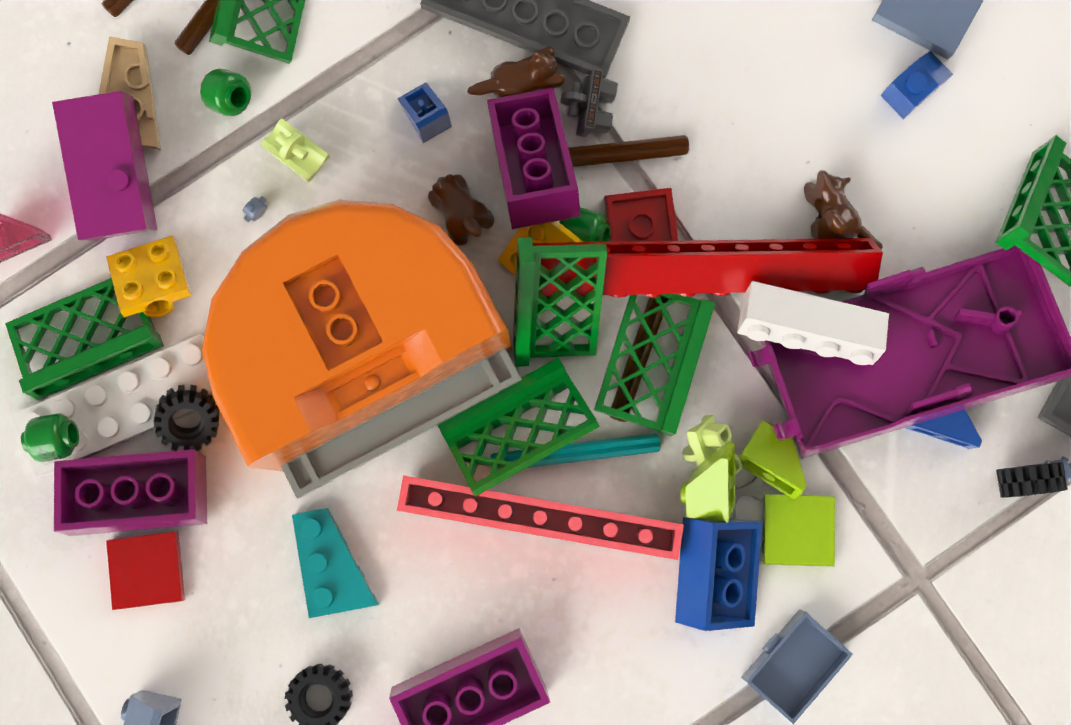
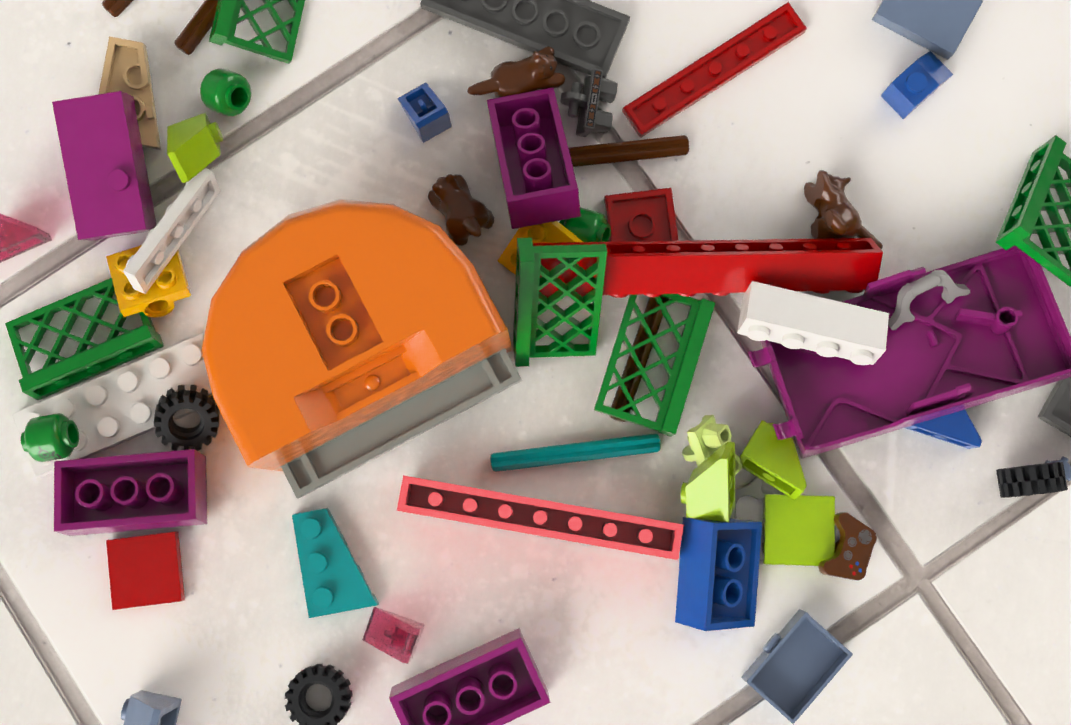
sand blue piece [243,196,267,222] -> none
yellowish green hips [260,118,330,182] -> none
green fence [437,357,600,497] -> none
none -> white plate [123,168,221,294]
none -> lime slope [167,112,224,183]
none -> clear pink slope [362,607,425,664]
none -> red tile [622,2,807,138]
none -> reddish brown piece [818,512,877,580]
none -> light grey helmet [888,270,970,330]

